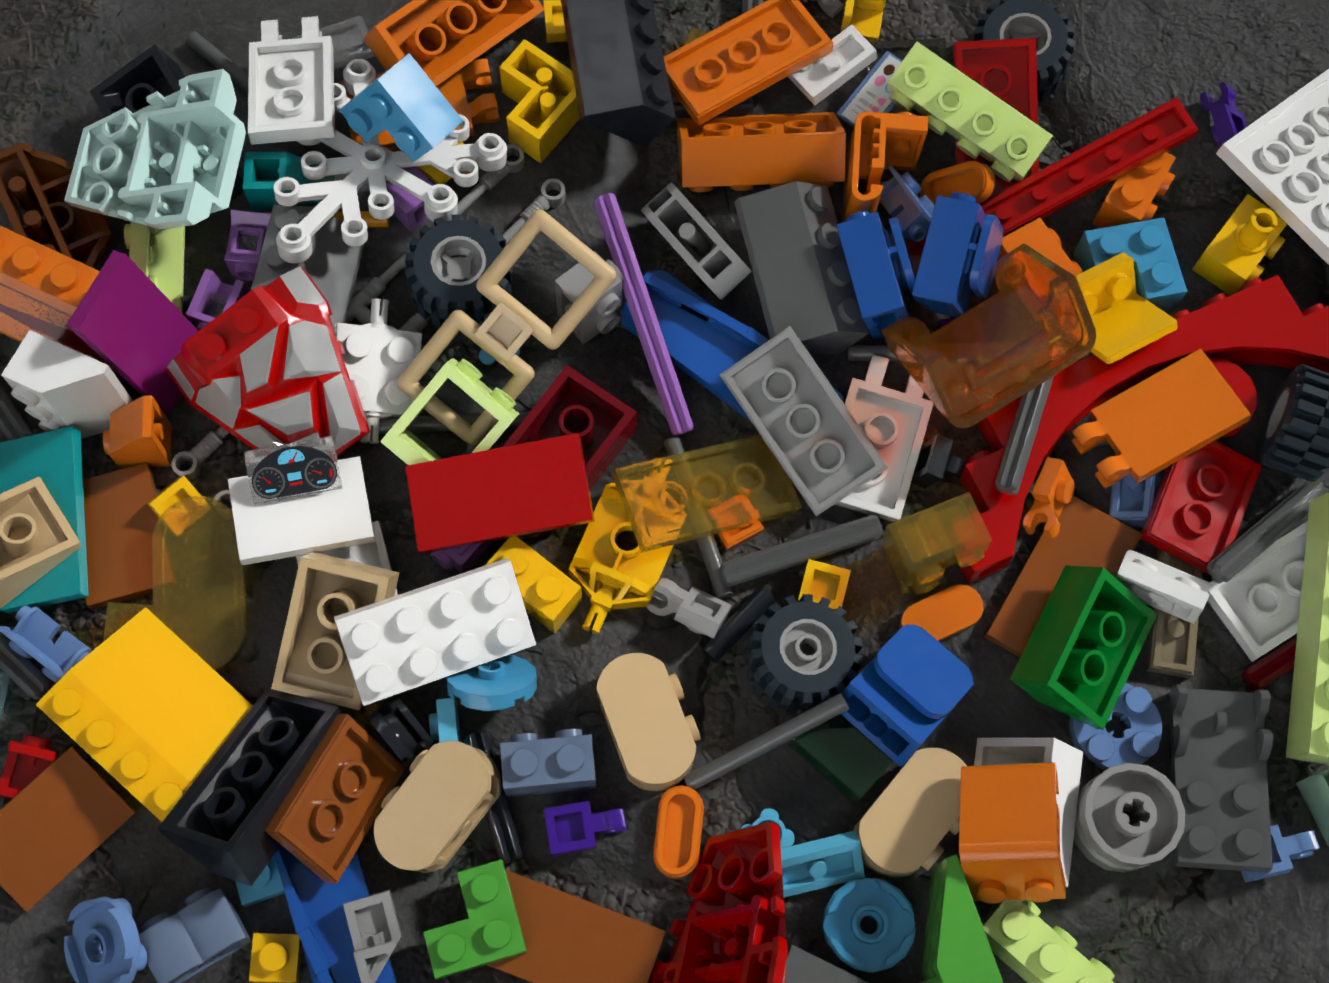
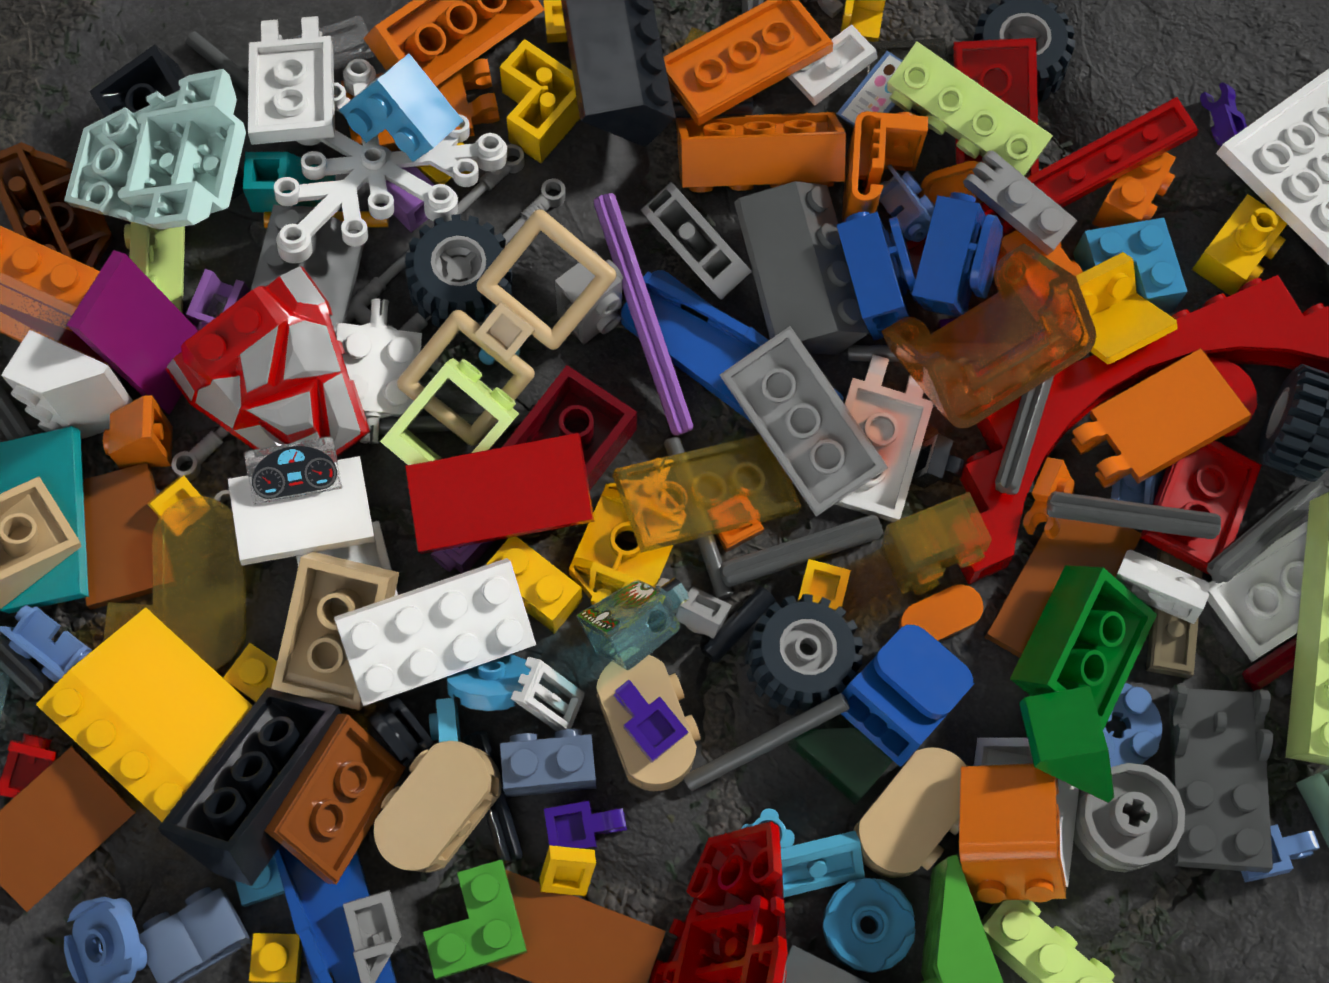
medium lavender window [224,210,271,281] -> none
orange tile [653,786,704,879] -> none
none -> yellow plate [223,643,277,703]
none -> white tile [511,657,585,731]
none -> yellow plate [539,845,596,896]
none -> clear light blue torso [576,578,689,671]
none -> dark purple plate [613,680,689,763]
none -> light grey hinge [963,150,1077,255]
none -> green slope [1019,686,1114,803]
none -> dark grey axle [1047,491,1221,539]

